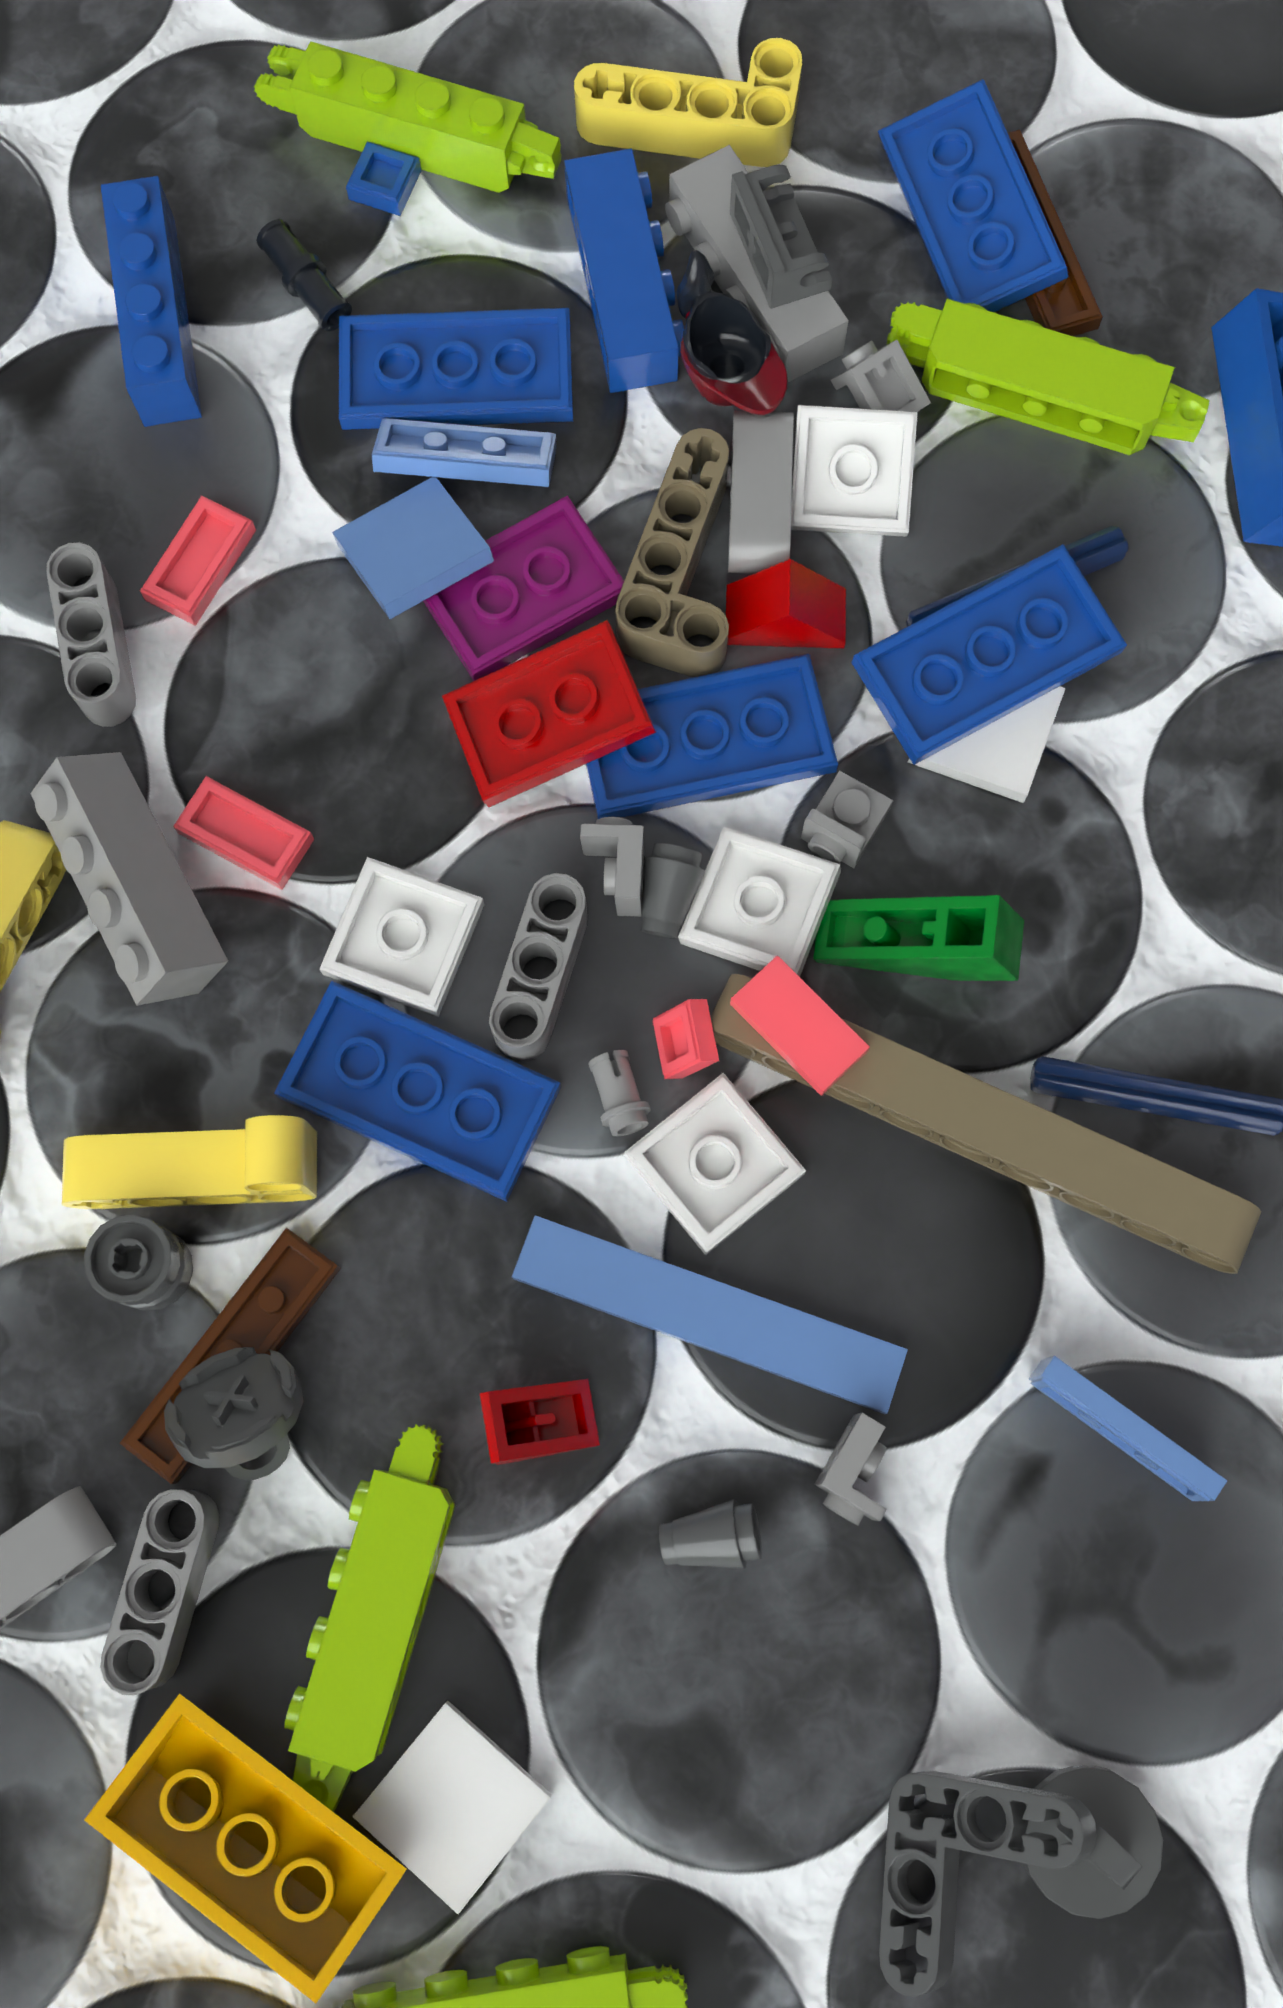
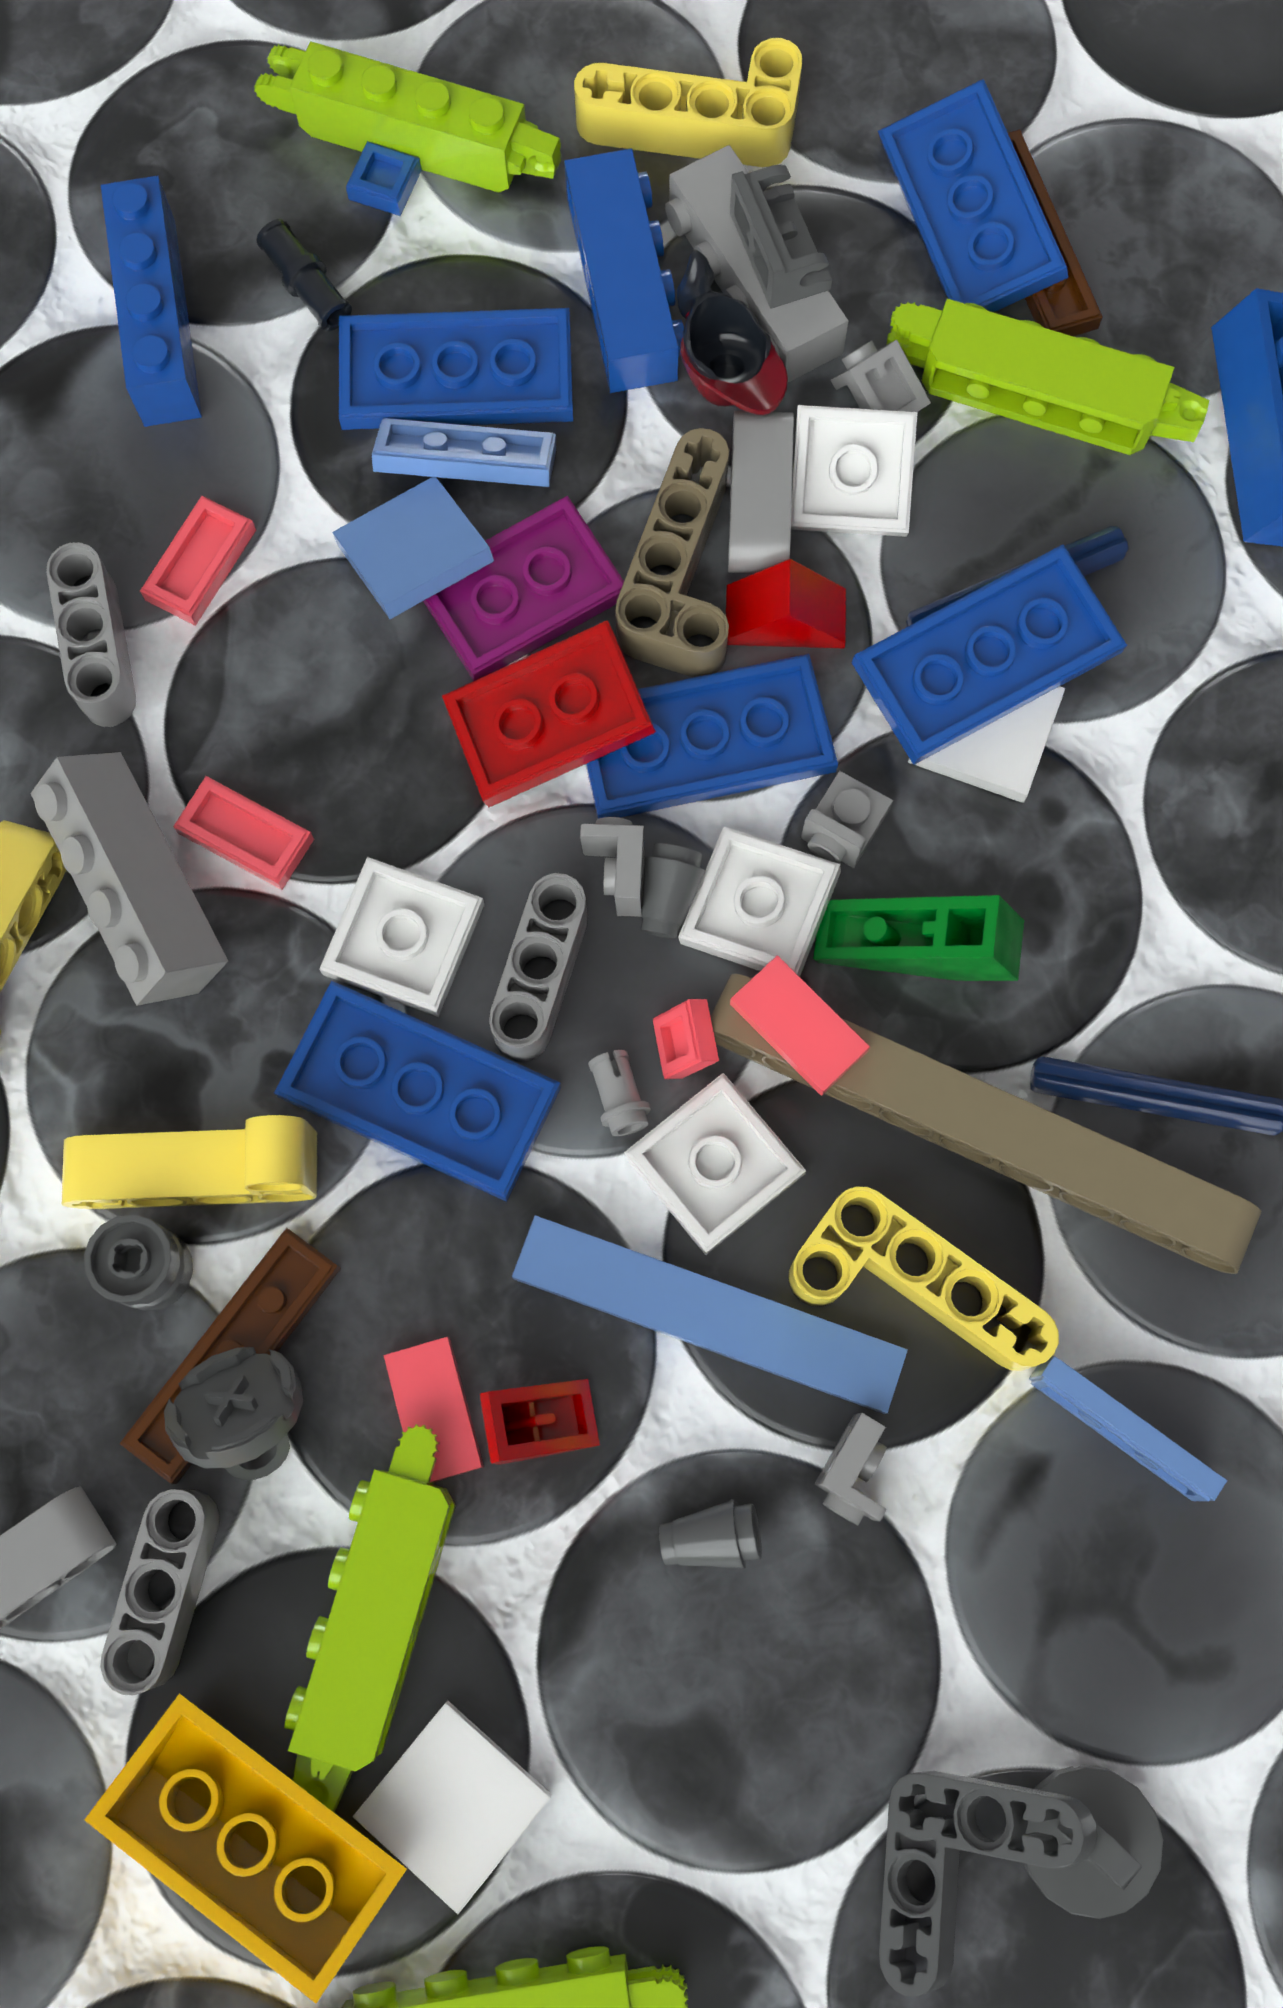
none -> coral tile [383,1337,484,1482]
none -> light yellow beam [789,1186,1059,1371]

